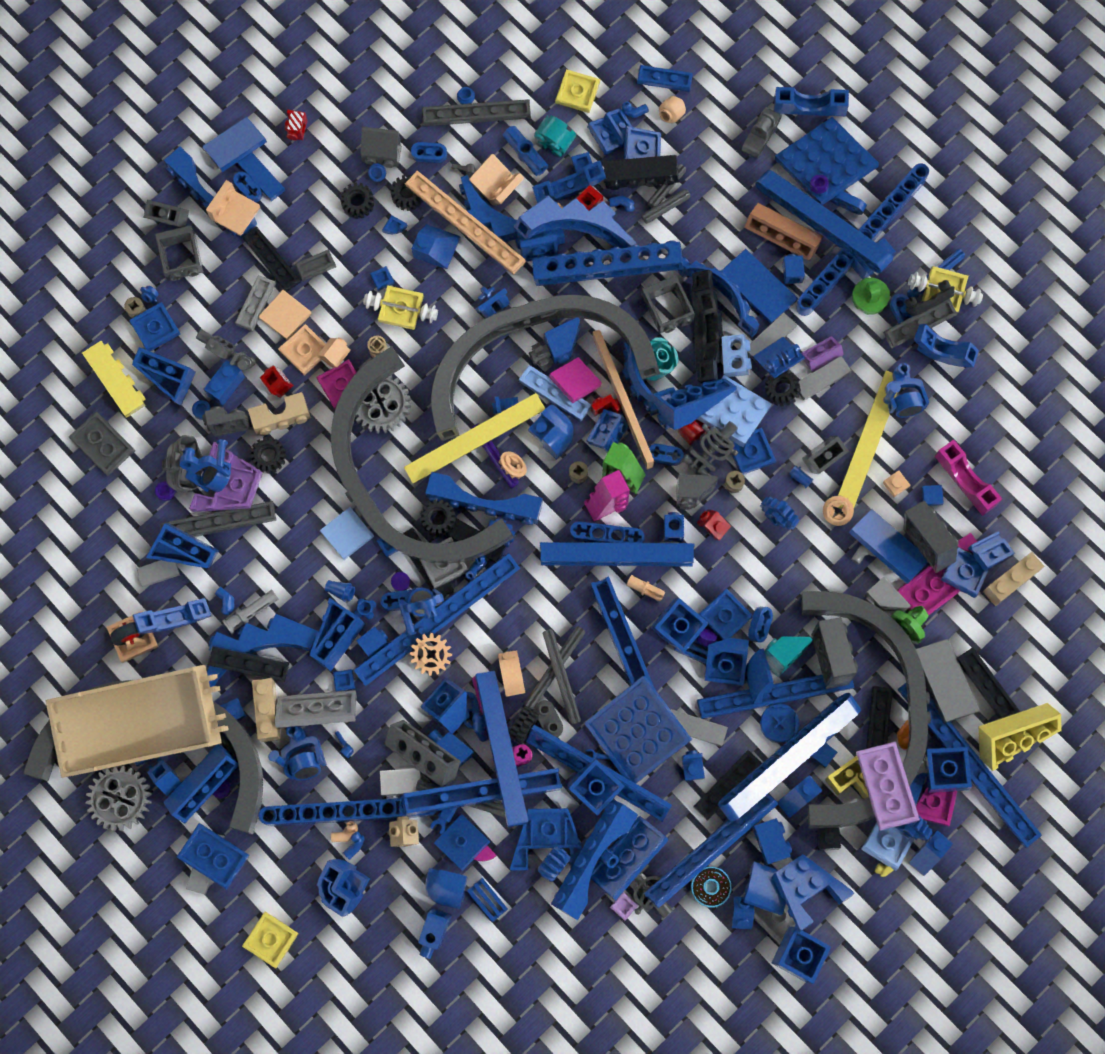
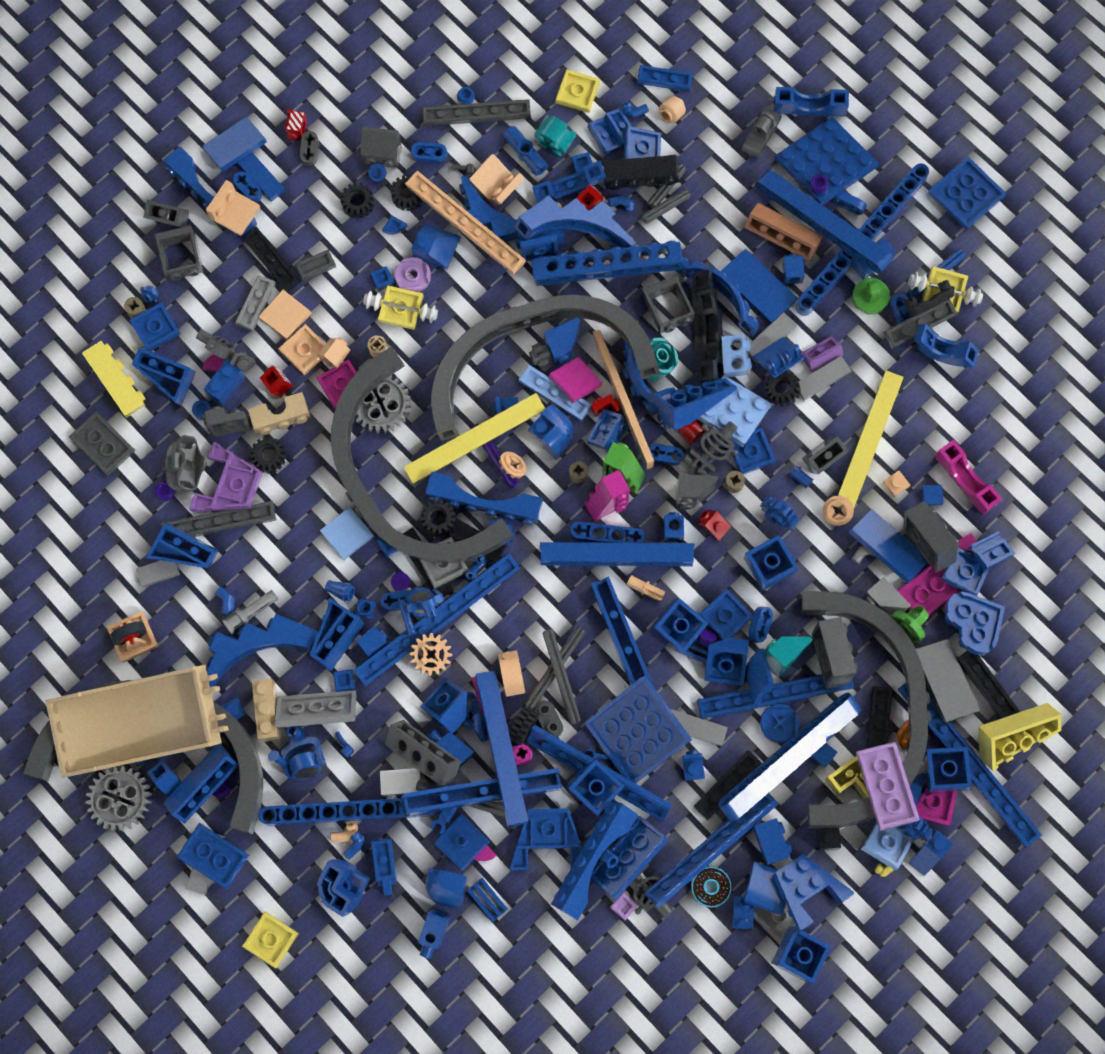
slope [132,598,211,634] -> none
blue piece [180,439,231,493] -> none
black tile [207,645,290,682] -> none
tan brick [389,816,419,847] -> none
blue hips [475,286,510,318] -> none
blue gear [538,846,570,882] -> none
blue slope [777,775,822,818] -> none
blue piece [883,363,930,418] -> none
tan arch [983,552,1045,606] -> none
none -> dark pink tile [202,354,224,372]
none -> dark grey beam [300,131,319,166]
none -> blue hinge [371,838,397,897]
none -> lavender tile [394,257,431,292]
none -> blue brick [743,535,799,591]
none -> blue plate [928,157,1007,231]
none -> plate [945,592,1005,655]

